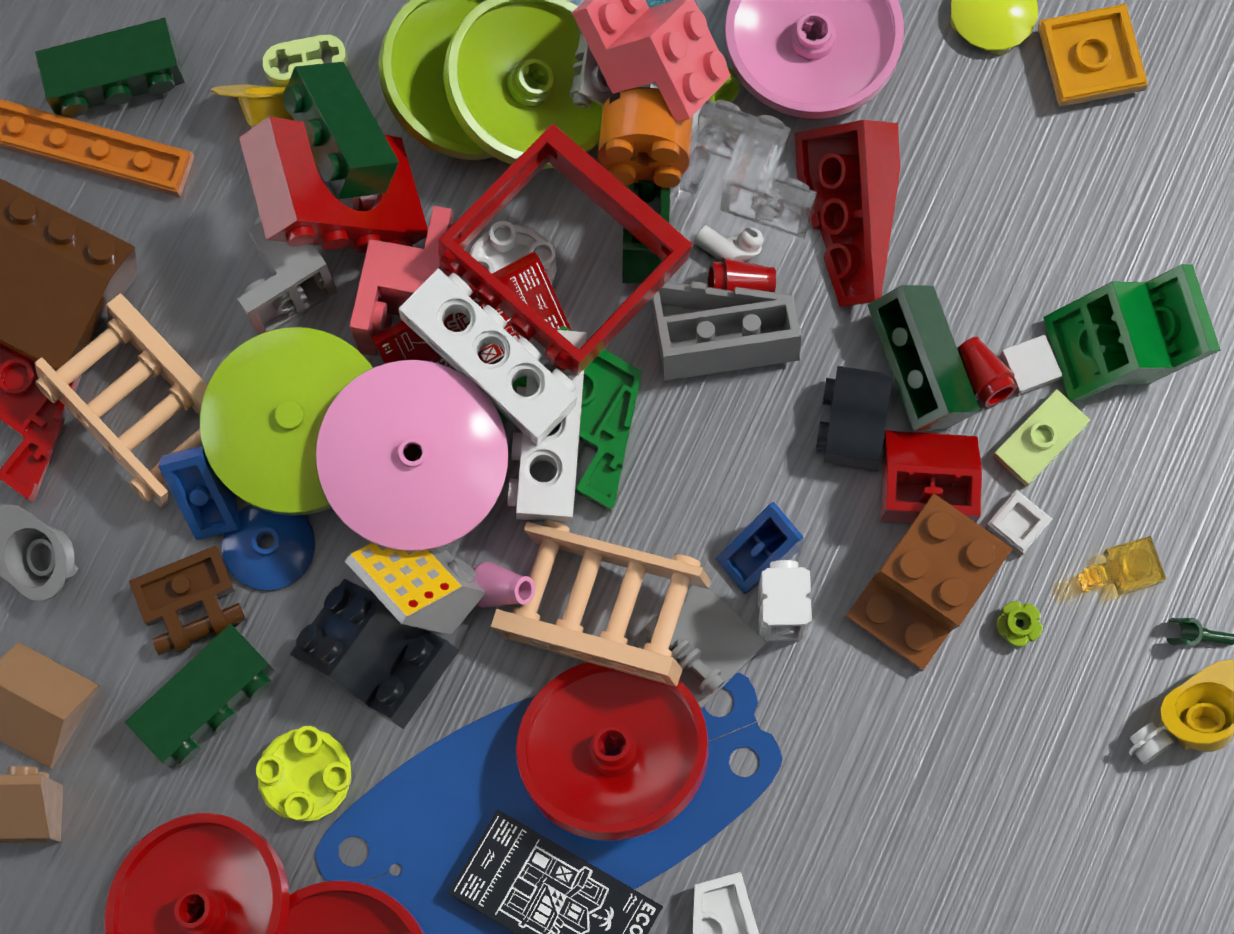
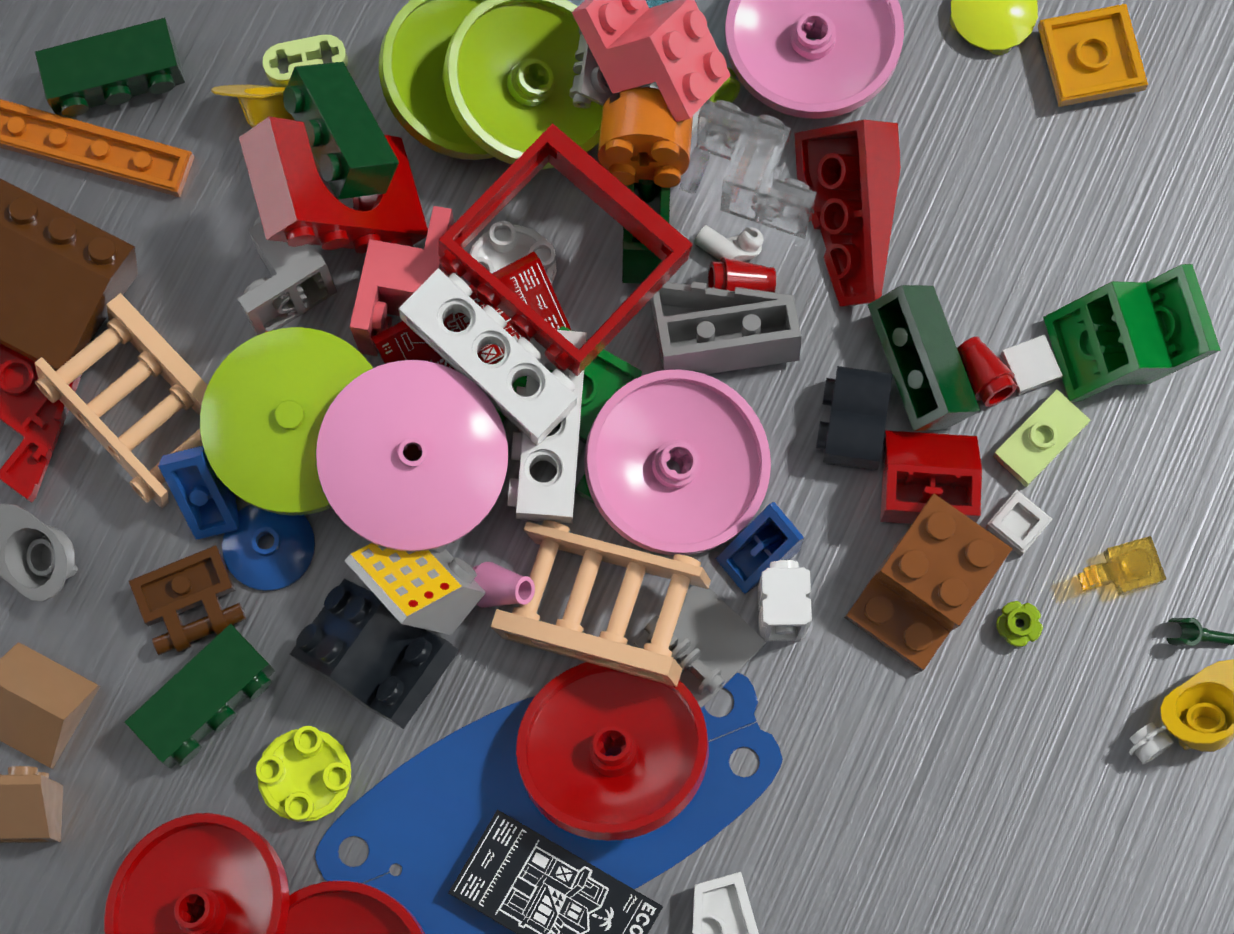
none -> bright pink dish [584,369,771,555]

